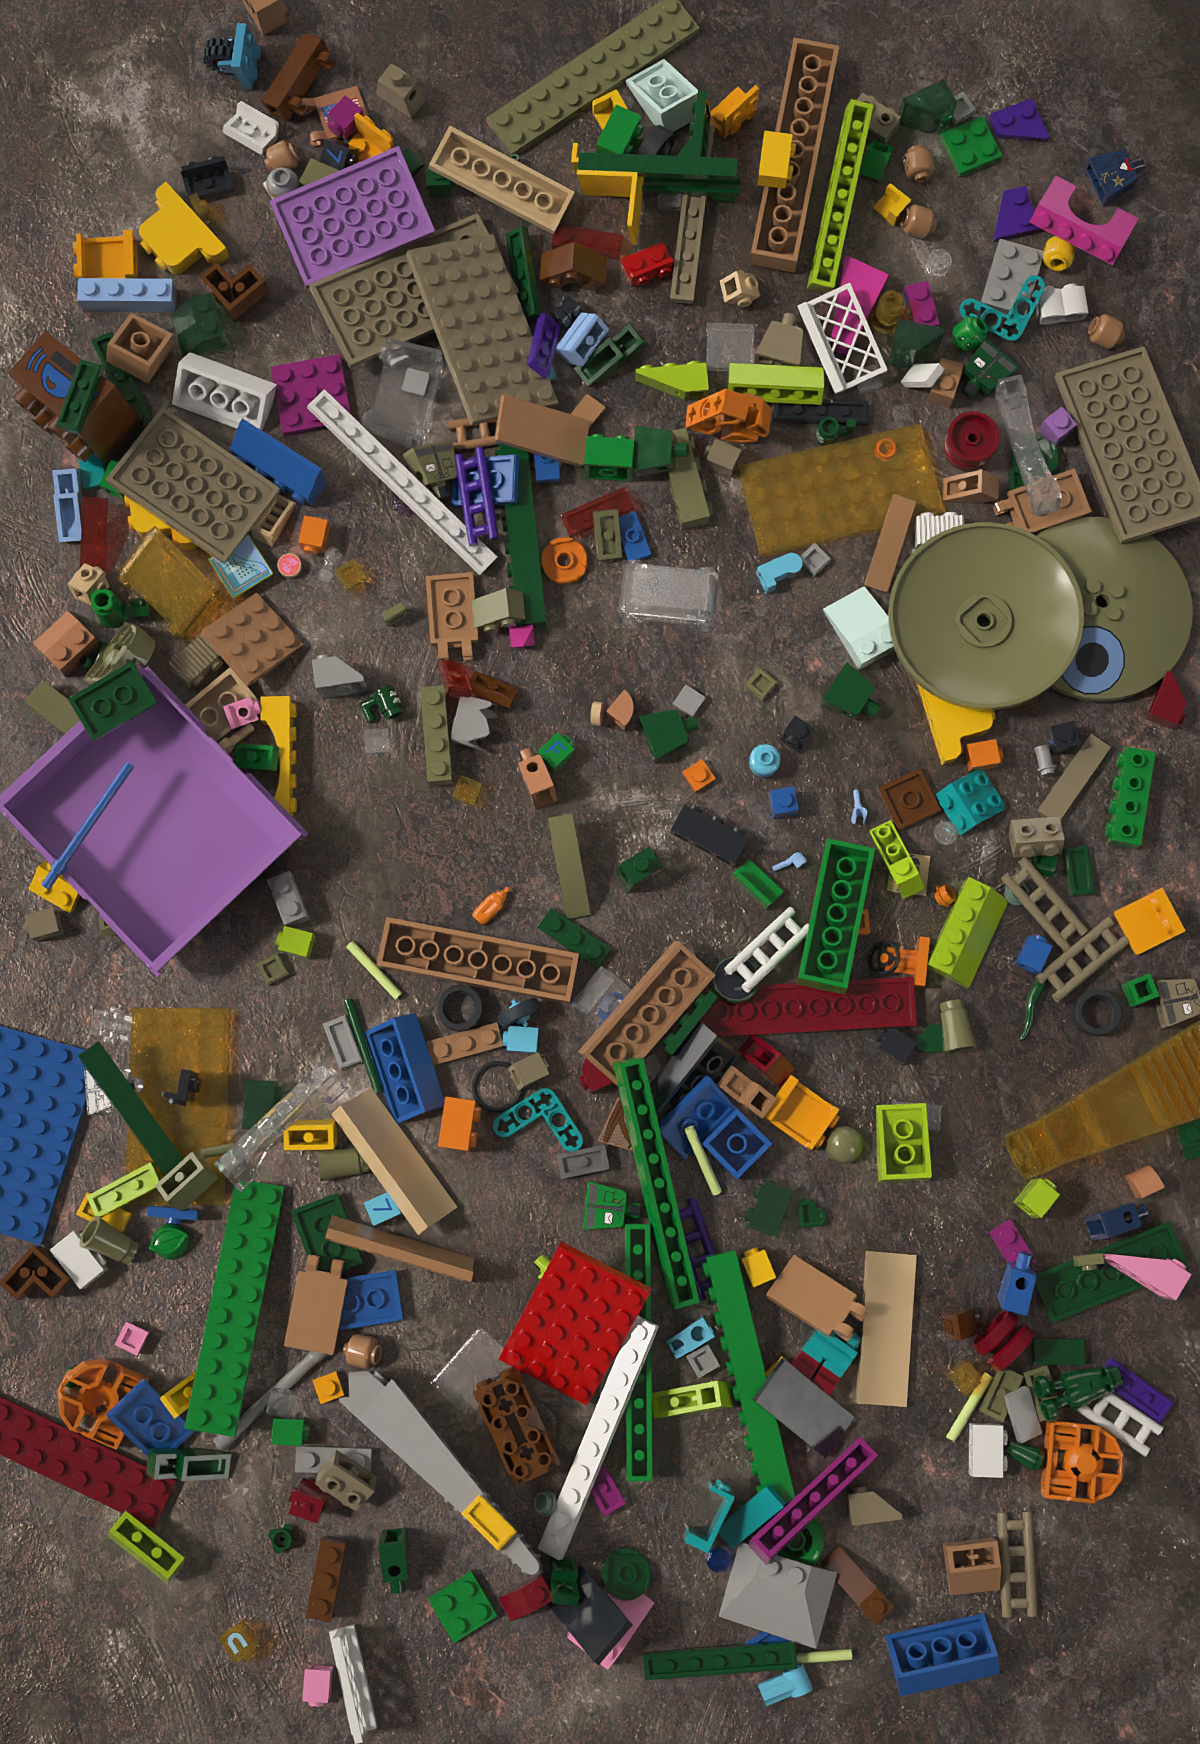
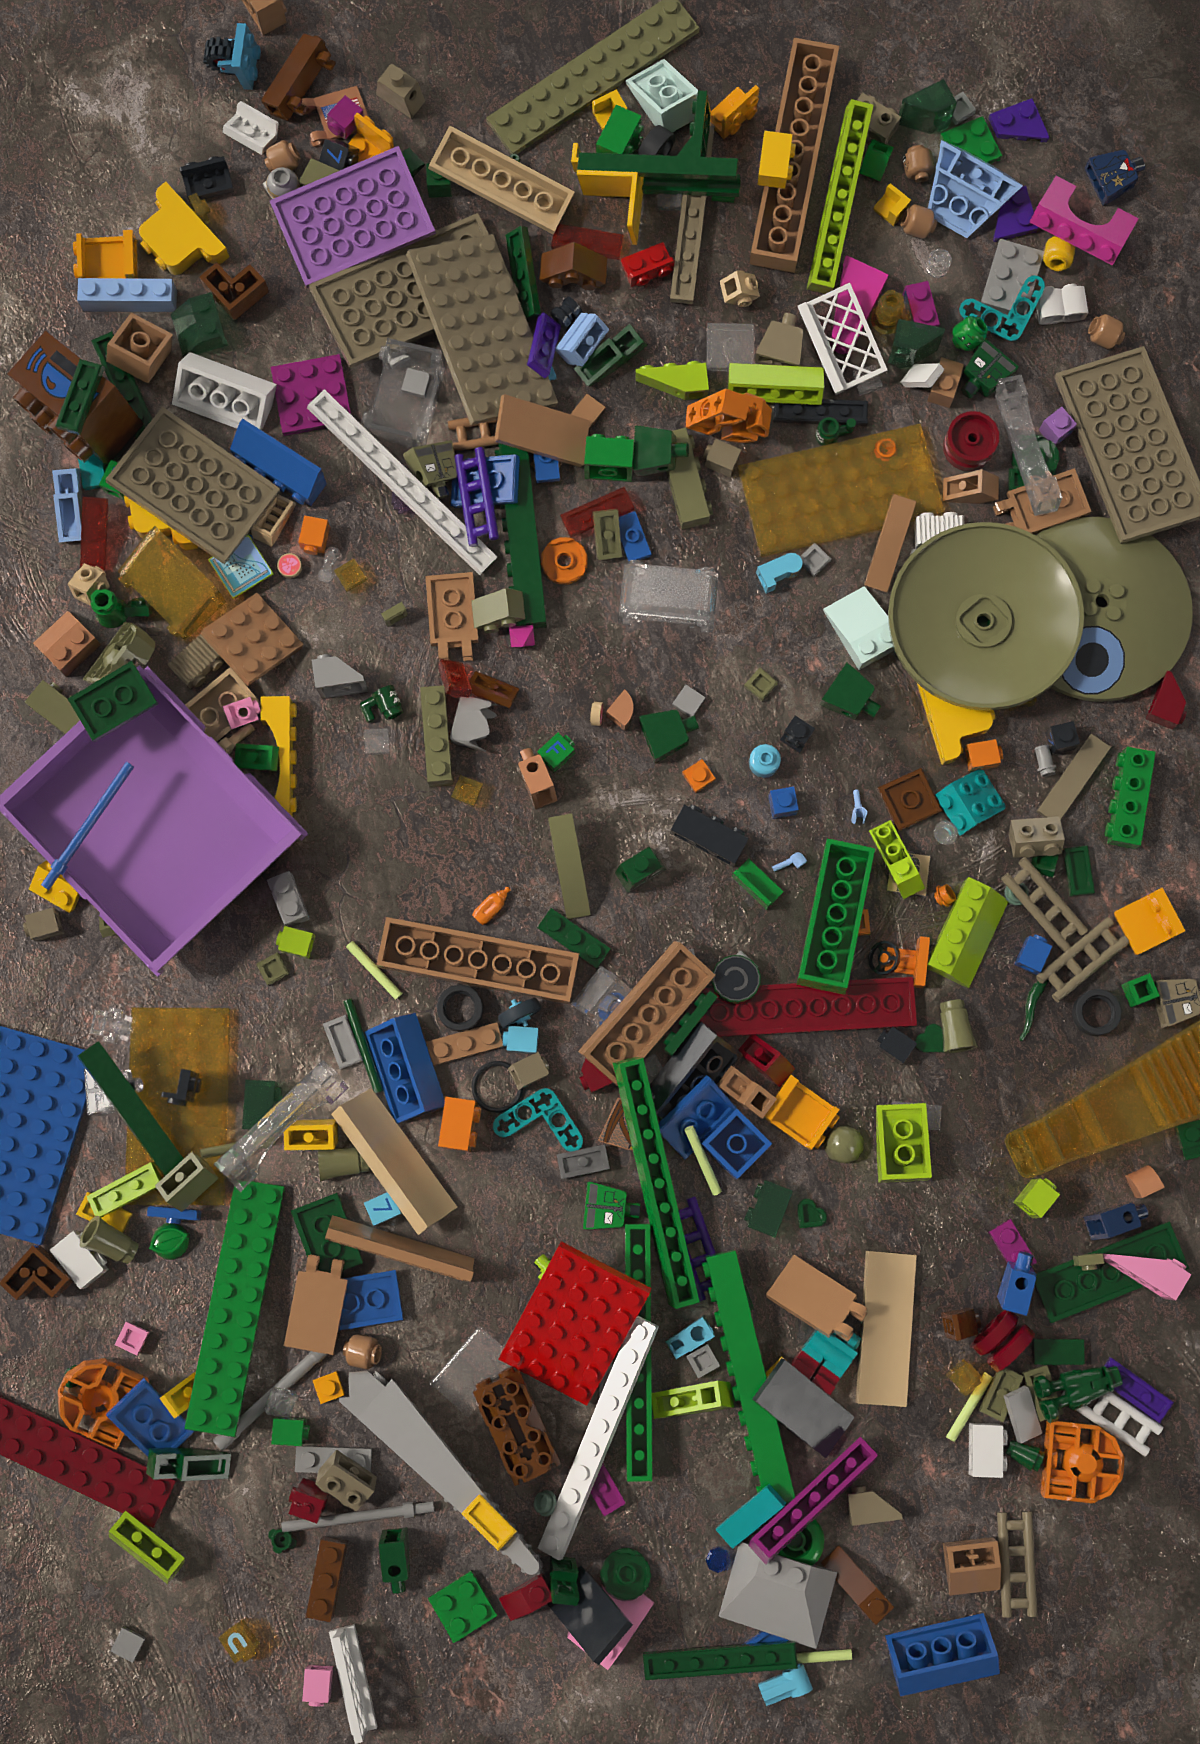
dark green arm [80,641,108,671] -> none
teal panel [683,1479,735,1554] -> none
white bar [724,907,809,992] -> none
yellow brick [740,1247,776,1287] -> none
none -> light grey tile [110,1626,146,1663]
none -> light grey bar [281,1501,434,1532]
none -> light blue wedge [928,140,1023,238]

